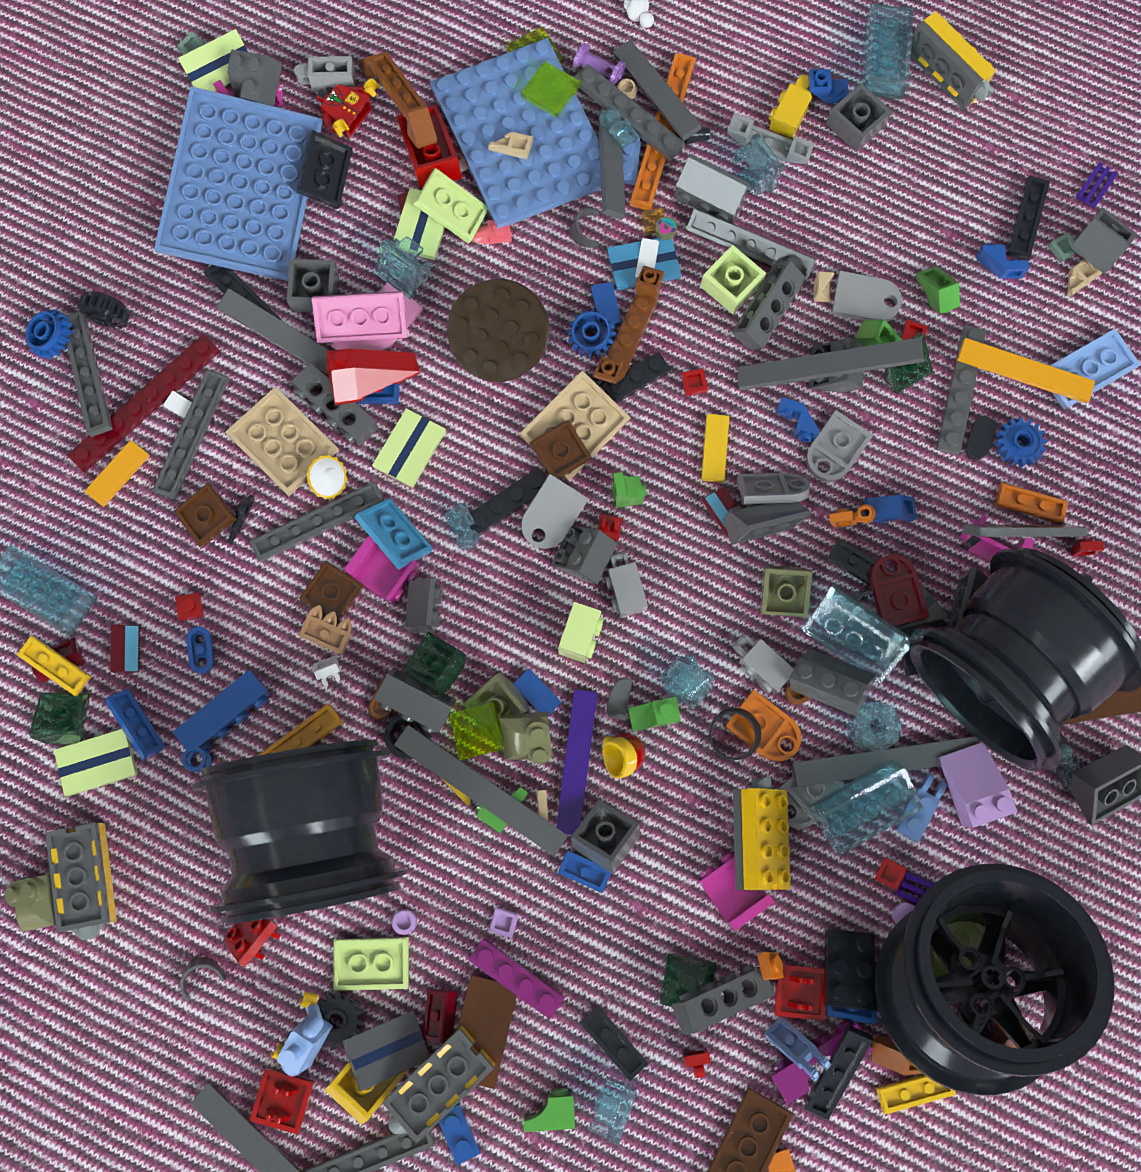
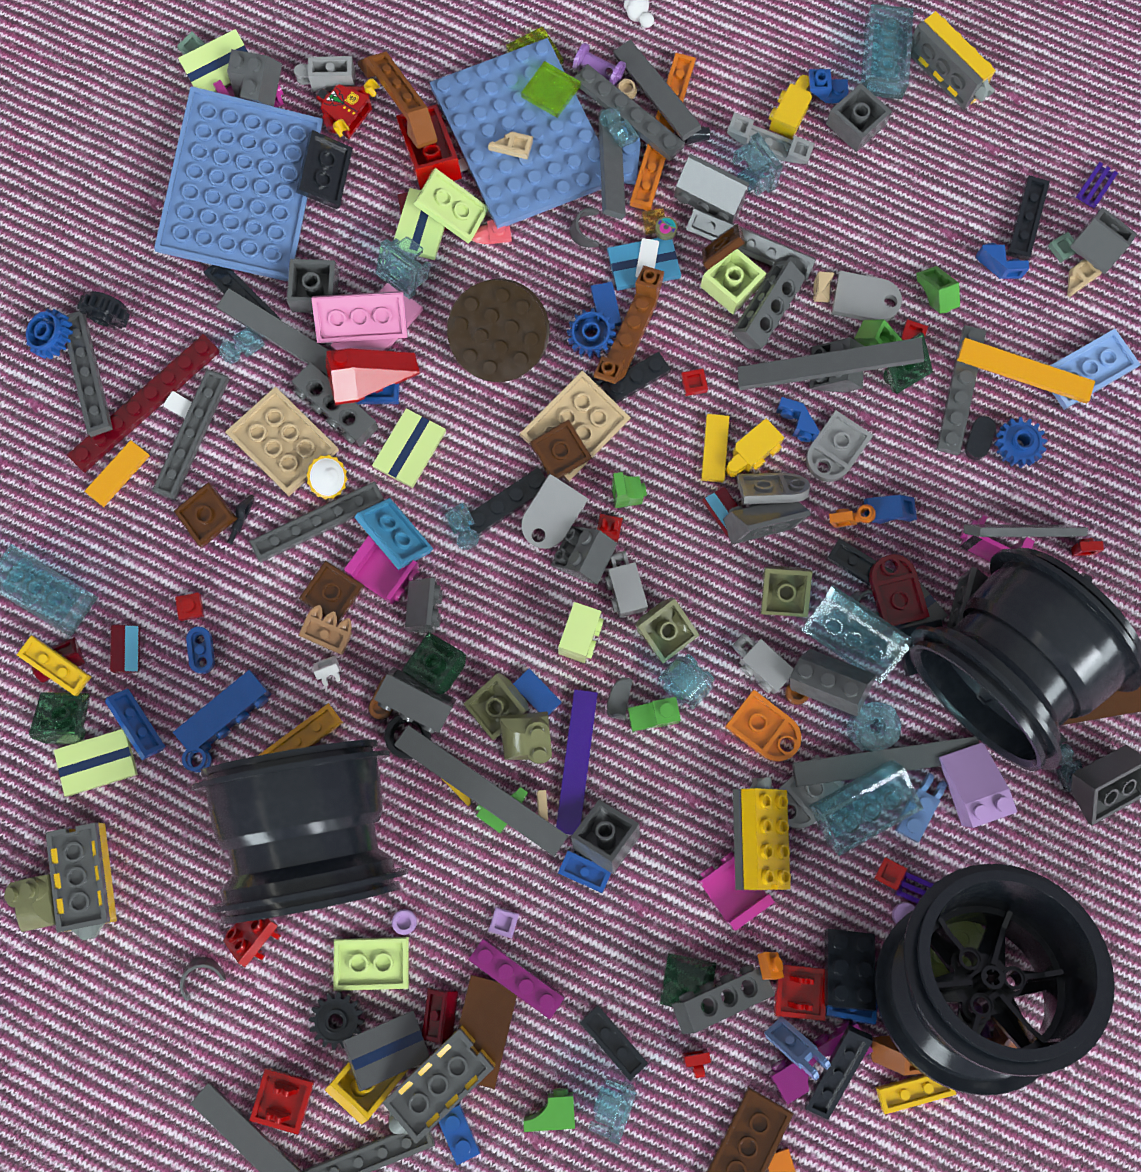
light blue torso [271,991,333,1076] -> none
clear neon green tile [449,702,505,761] -> none
yellow piece [602,733,646,779] -> none
black tyre [709,708,761,760] -> none
orange tile [994,482,1068,524] -> none
none -> clear light blue plate [219,328,265,364]
none -> olive slope [635,597,700,663]
none -> reddish brown tile [702,224,745,270]
none -> yellow hinge [725,418,785,478]

